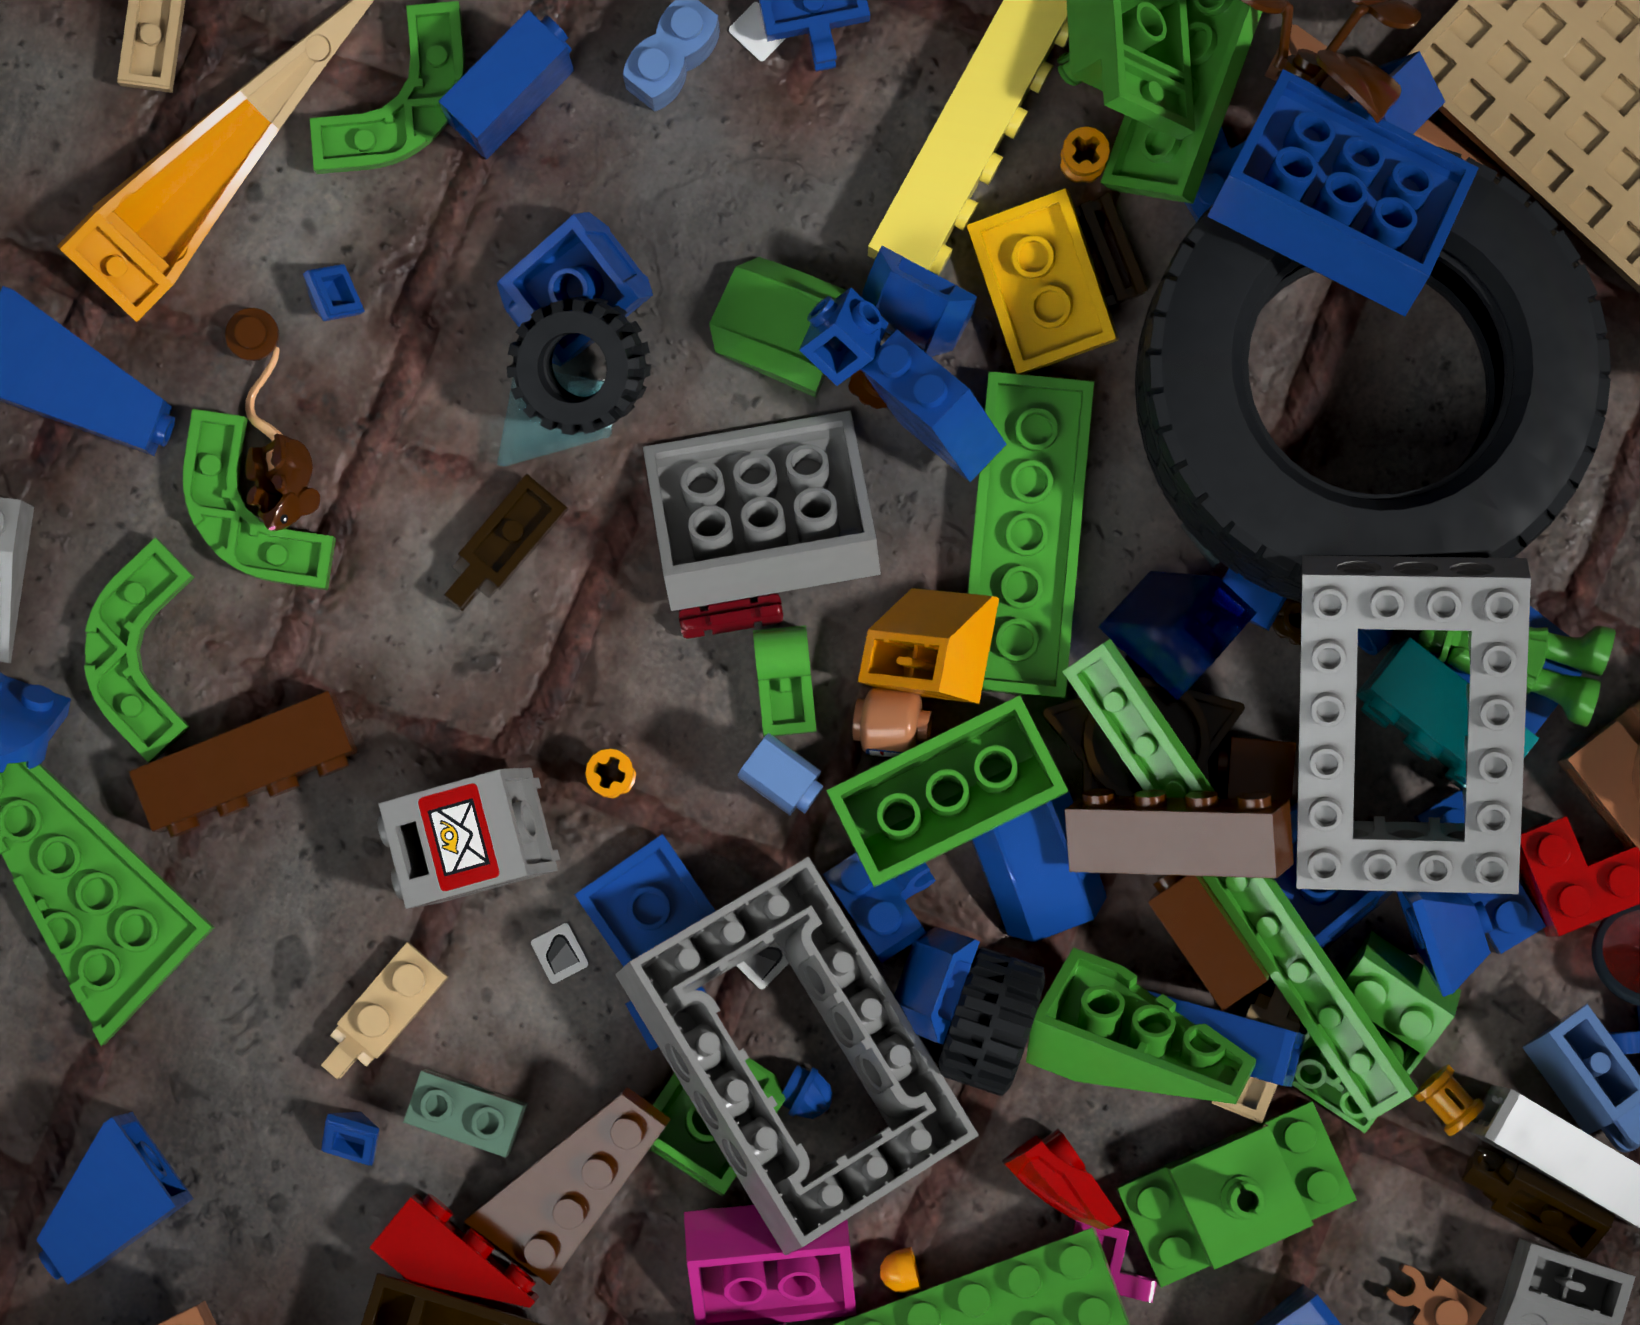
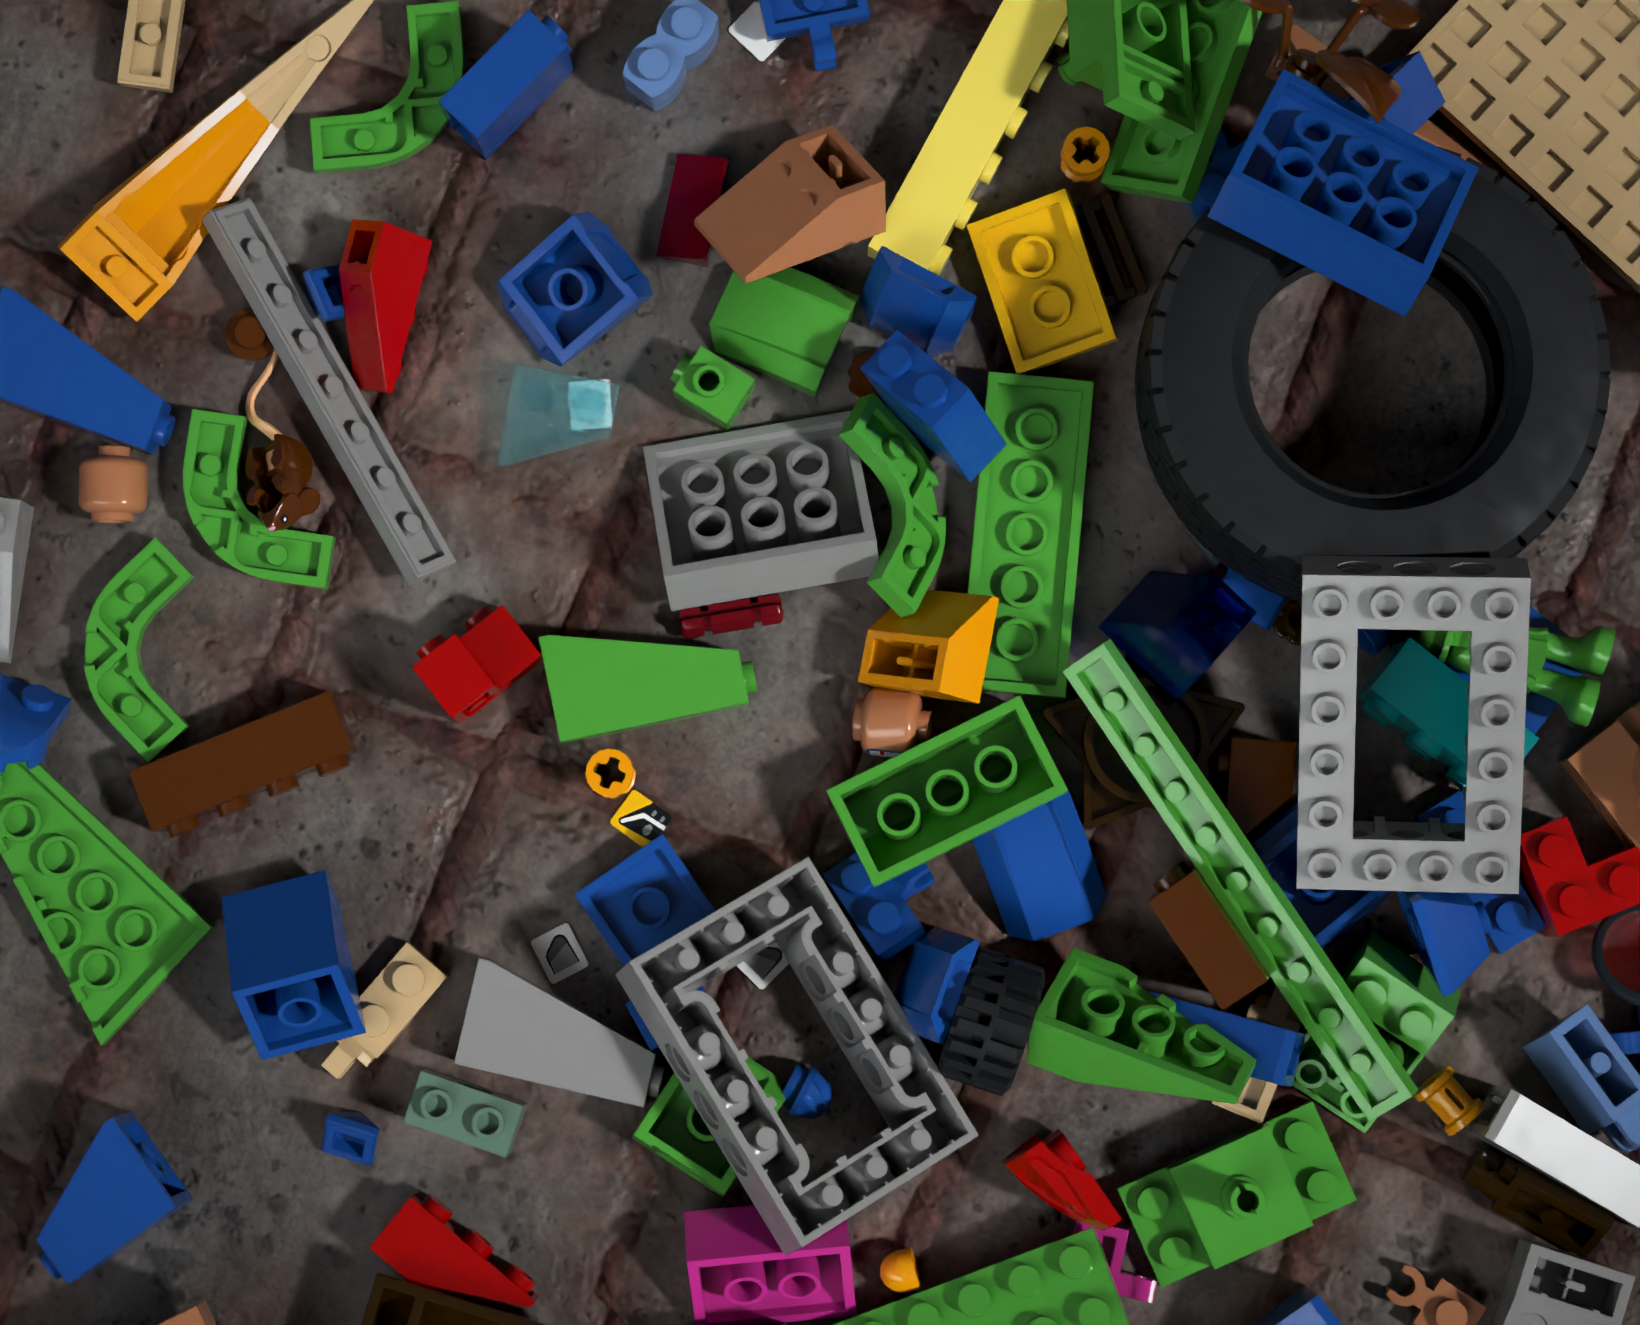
light grey container [377,767,560,909] -> none
dark brown hinge [444,474,568,612] -> none
wing [464,1087,671,1285] -> none
black tyre [507,296,651,435] -> none
medium blue brick [737,733,823,816] -> none
bright green plate [753,625,817,737] -> none
blue brick [799,287,889,386] -> none
brick [1065,788,1294,878] -> none
none -> nougat head [78,446,148,523]
none -> light grey tile [201,198,457,585]
none -> blue slope [221,870,366,1060]
none -> red slope [339,219,433,394]
none -> red brick [412,605,543,724]
none -> light grey slope [454,958,665,1107]
none -> bright green slope [539,635,758,744]
none -> sticker [610,790,672,848]
none -> dark red slope [656,154,729,267]
none -> bright green brick [670,346,756,431]
none -> nougat slope [694,124,886,284]
none -> bright green plate [839,393,946,618]

